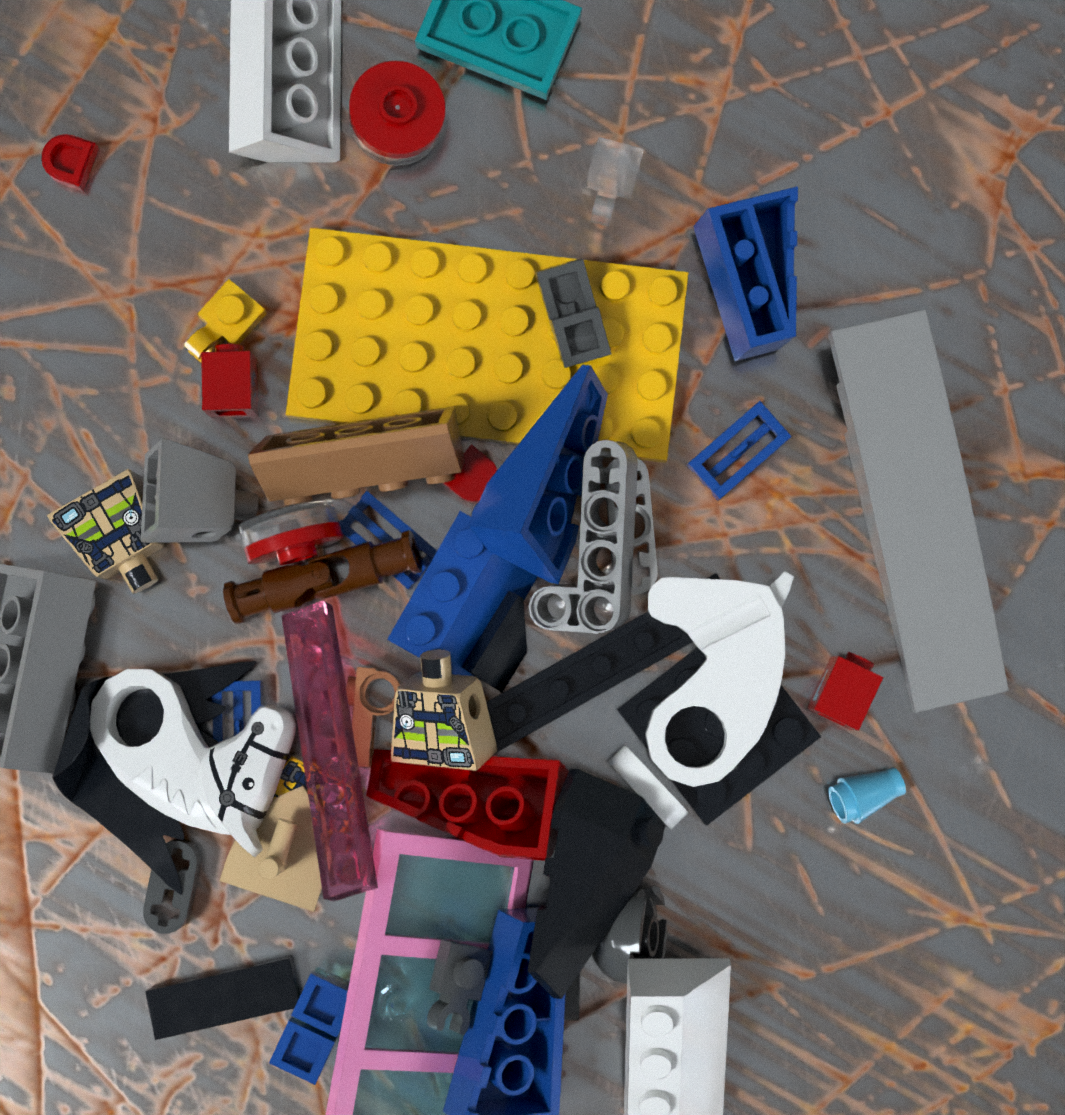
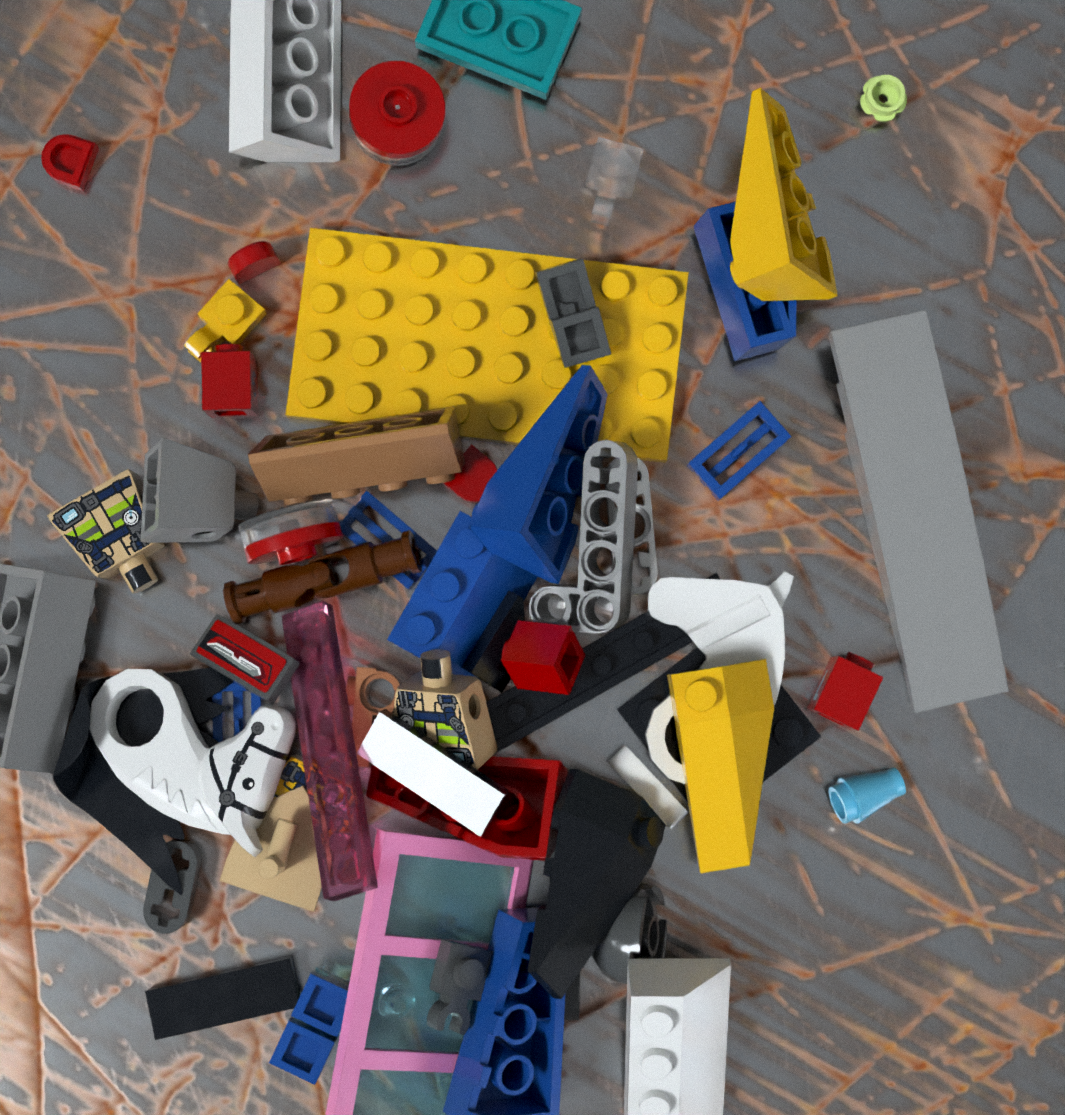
none -> slope [190,614,300,705]
none -> red tile [227,241,281,285]
none -> tile [357,709,509,836]
none -> red brick [501,620,585,695]
none -> yellow wedge [667,659,774,873]
none -> yellow wedge [730,87,838,301]
none -> yellowish green plate [860,75,907,122]

